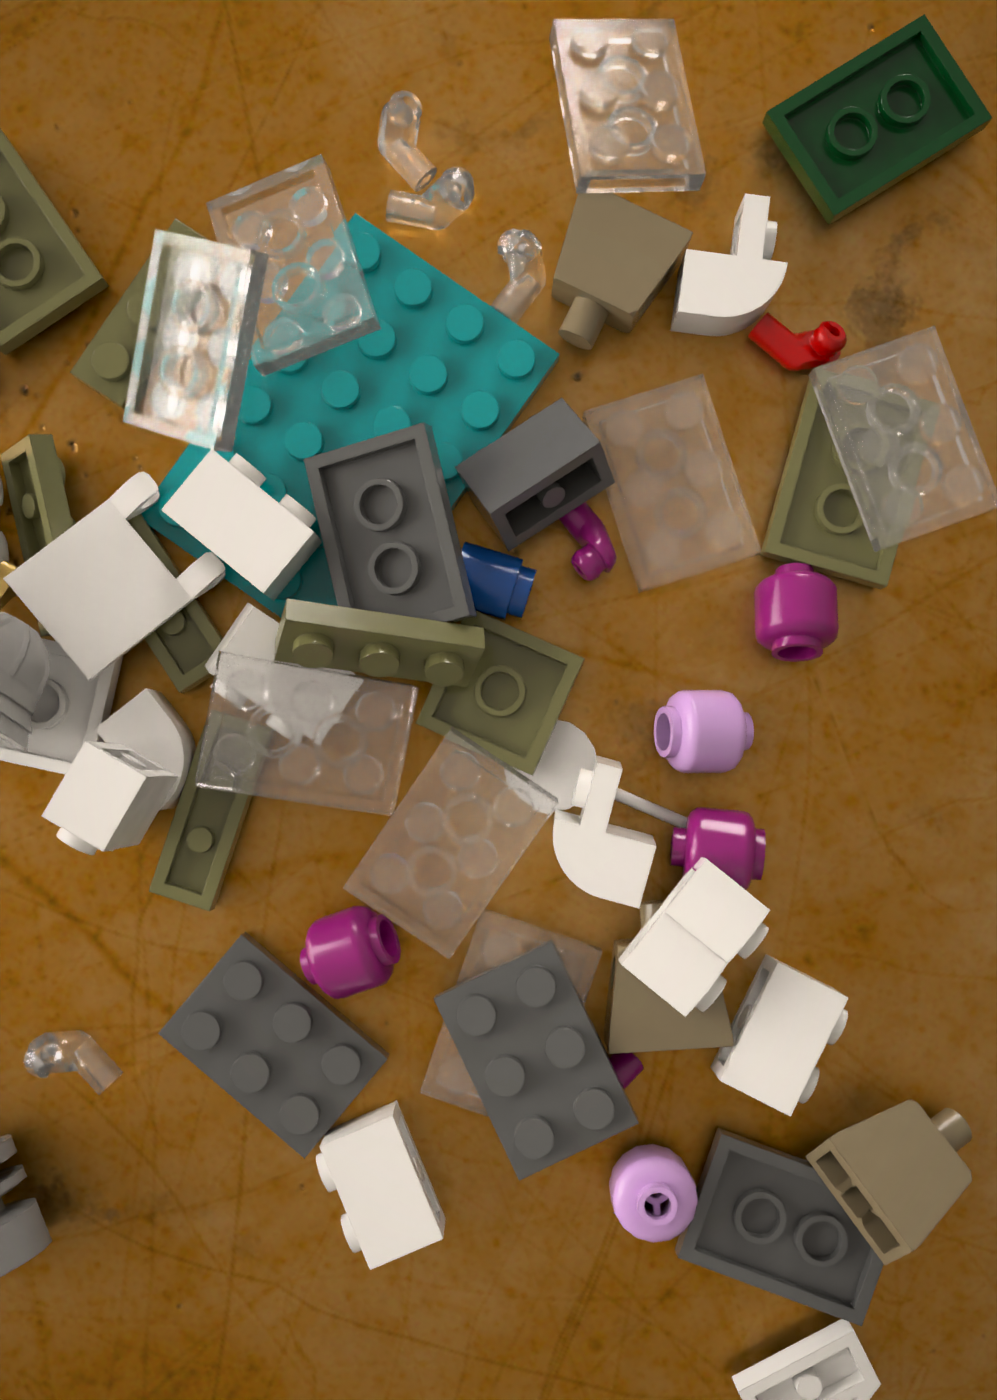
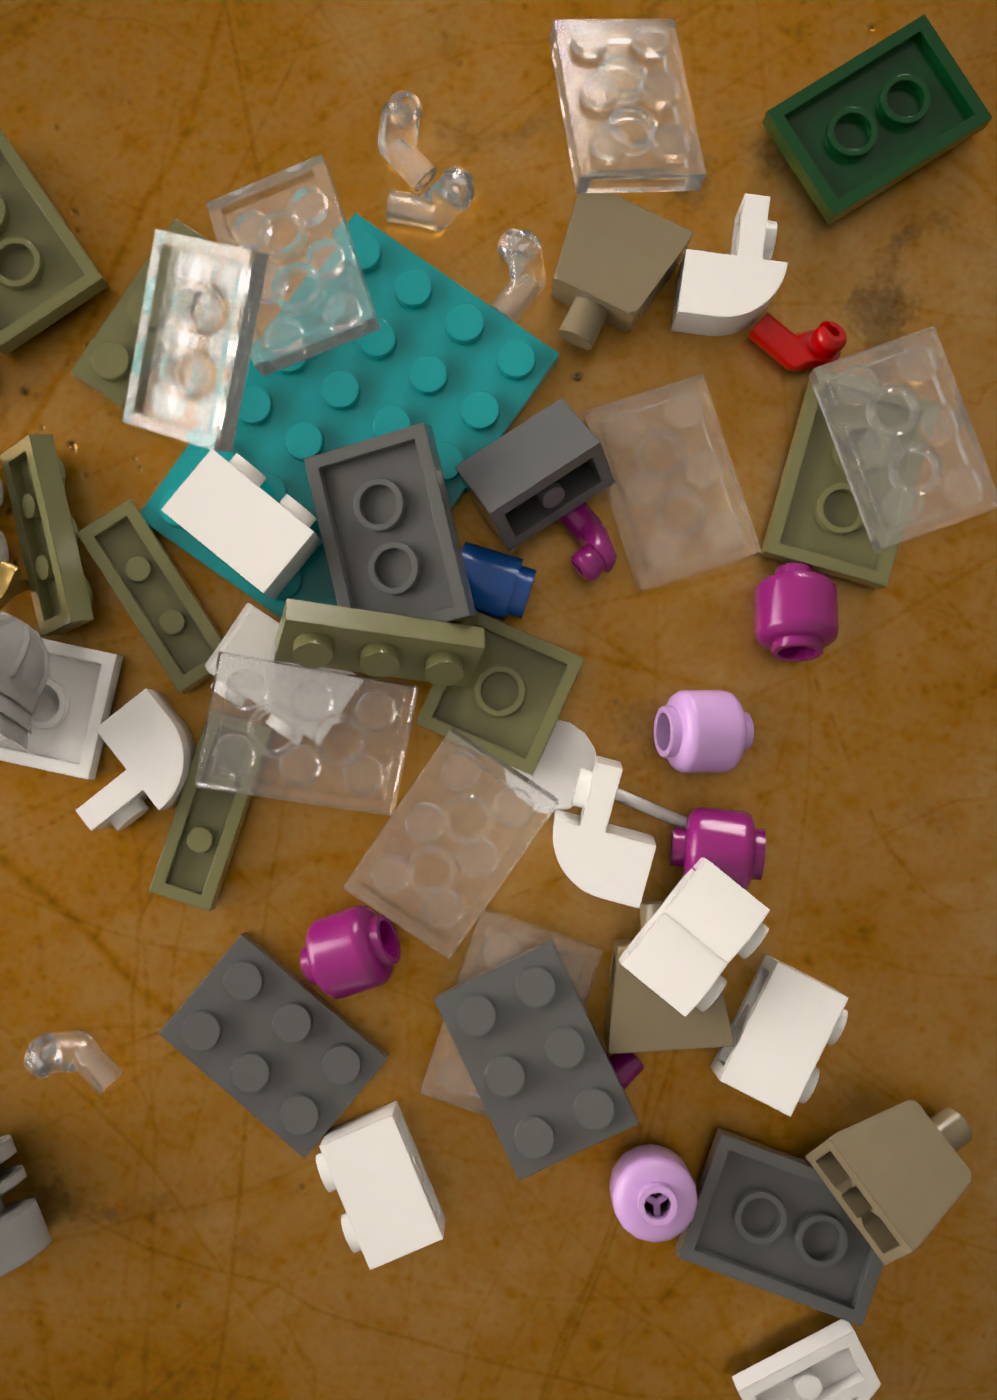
white flag [3,472,225,681] -> none
white brick [42,741,178,855] -> none

